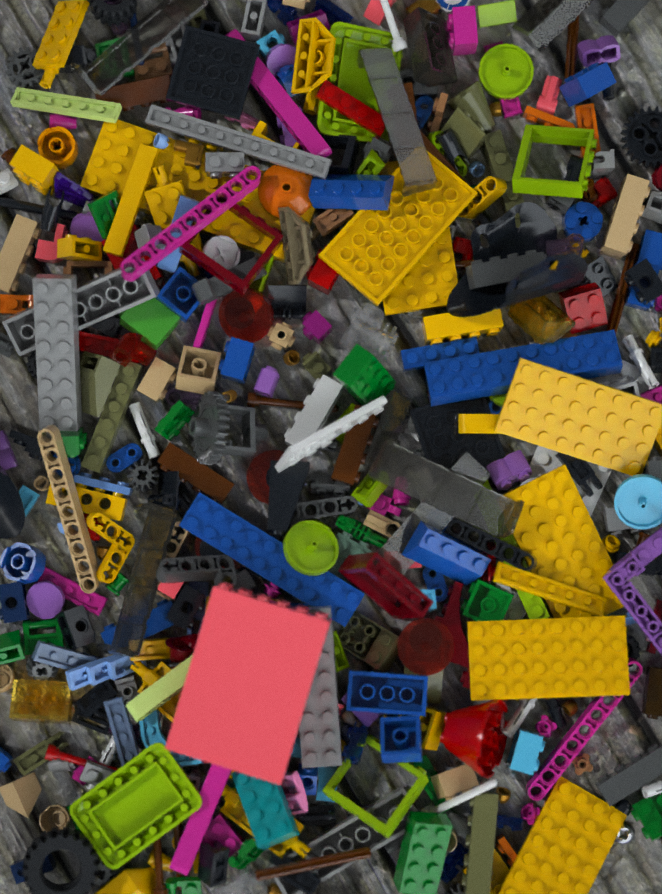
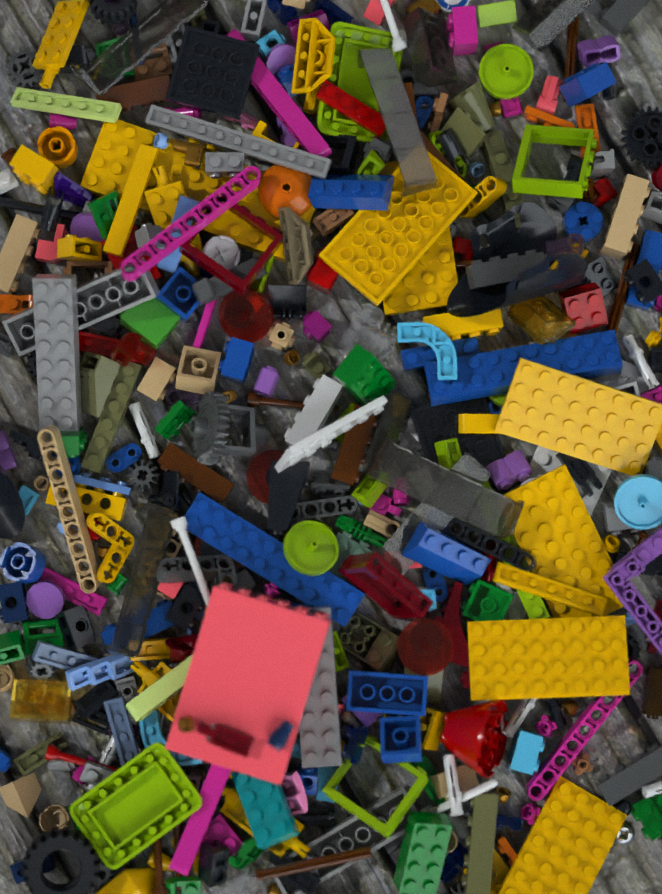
none -> white piece [170,516,211,606]
none -> pearl gold hinge [178,716,195,733]
none -> dark red hinge [197,722,255,758]
none -> dark blue cone [267,720,294,752]
none -> medium azure plate [397,322,458,380]
none -> lime slope [434,437,467,480]
none -> white pin [442,754,463,816]

